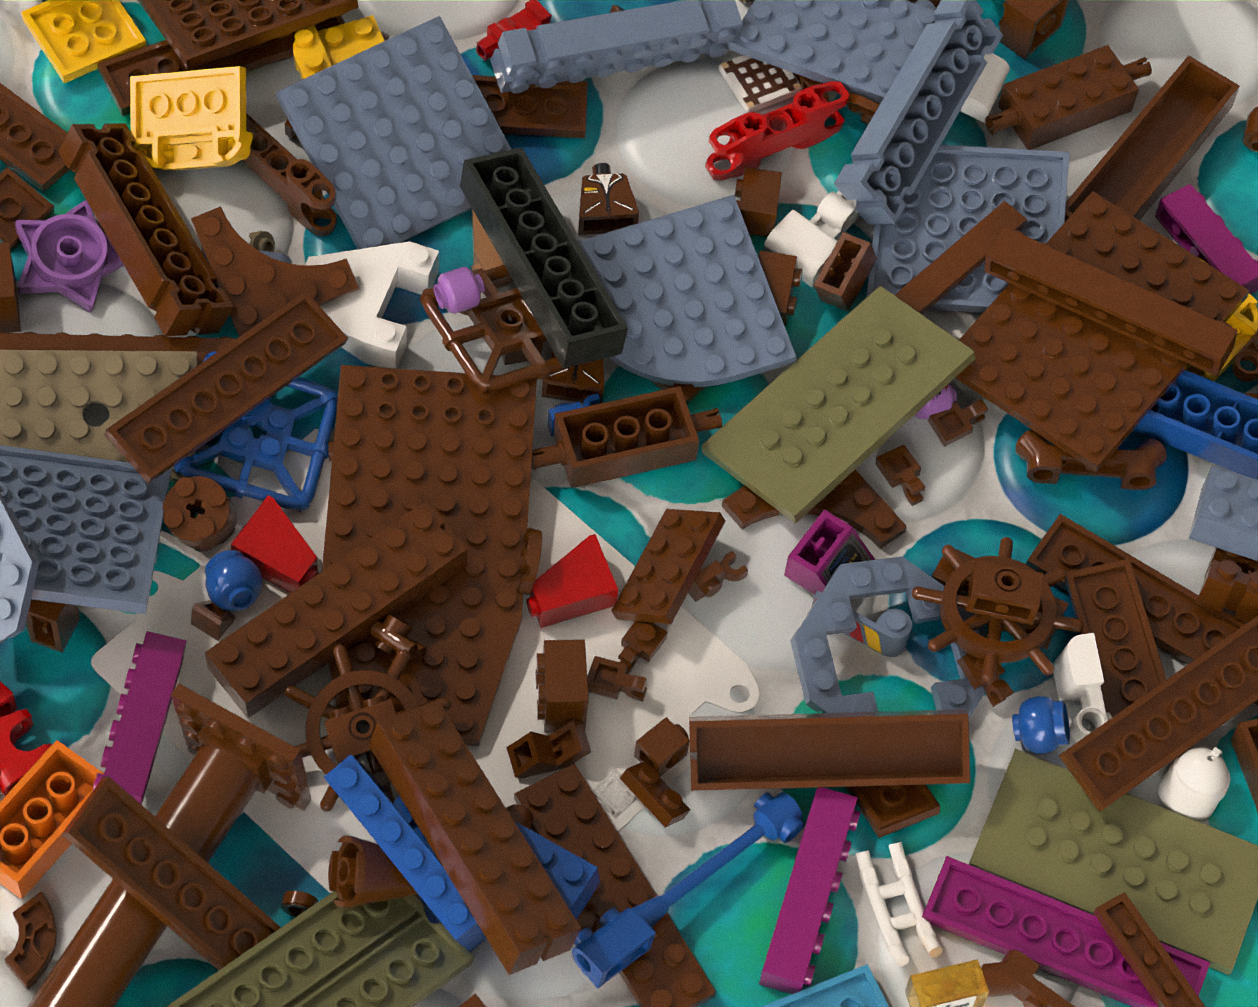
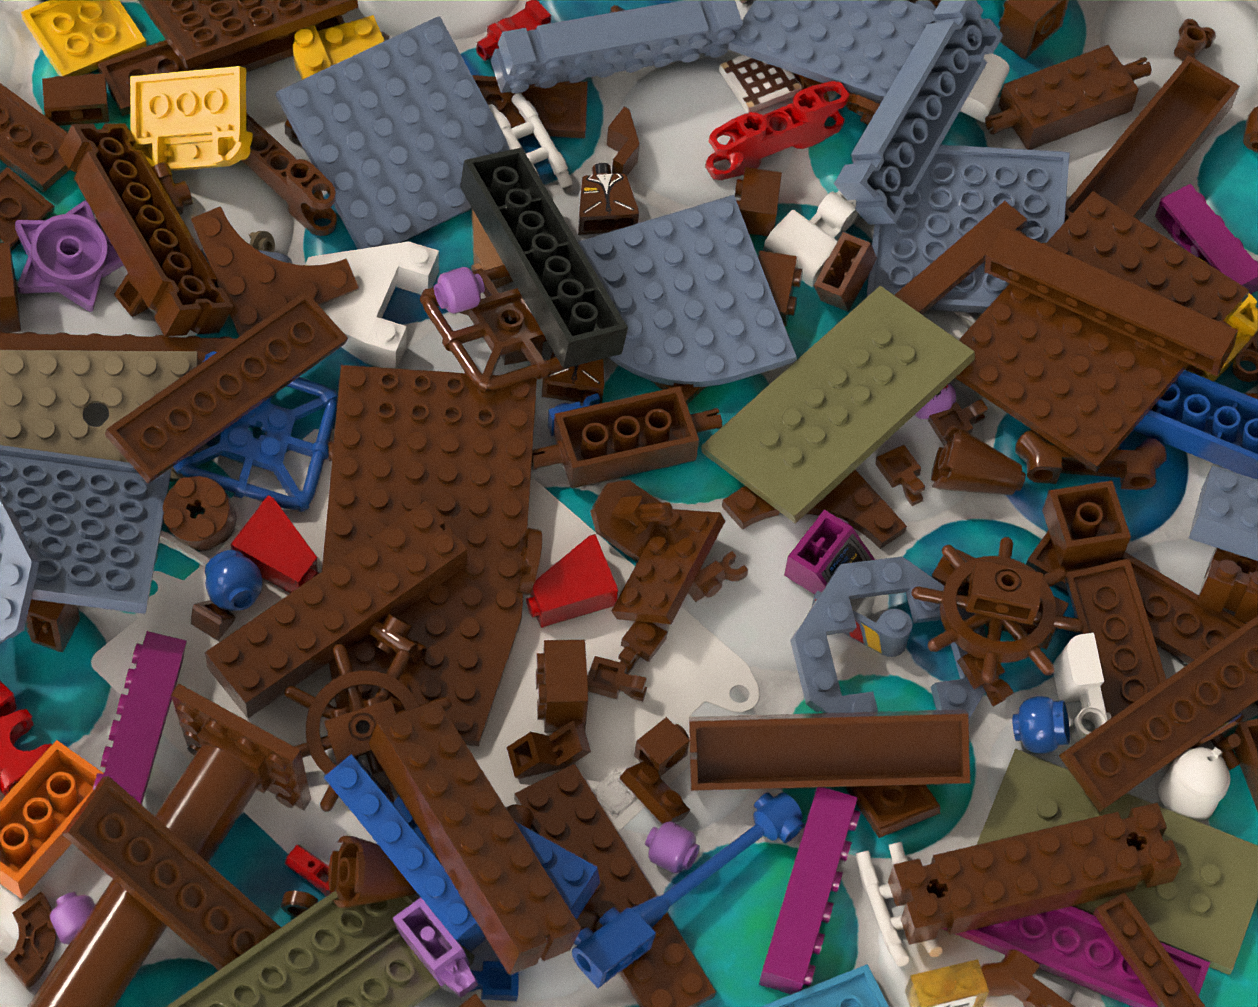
none -> reddish brown brick [42,74,109,126]
none -> medium lavender head [50,892,95,945]
none -> reddish brown slope [114,273,148,316]
none -> reddish brown plate [152,162,193,215]
none -> red bar [285,845,334,896]
none -> medium lavender hinge [392,898,478,998]
none -> blue plate [469,961,519,1001]
none -> white piece [488,93,573,188]
none -> reddish brown piece [590,480,673,561]
none -> reddish brown slope [606,106,640,176]
none -> medium lavender head [645,821,700,873]
none -> reddish brown brick [888,802,1182,945]
none -> reddish brown cone [931,425,1026,495]
none -> reddish brown brick [1042,480,1131,567]
none -> reddish brown plate [1174,19,1216,61]
none -> reddish brown shield [1189,714,1245,770]

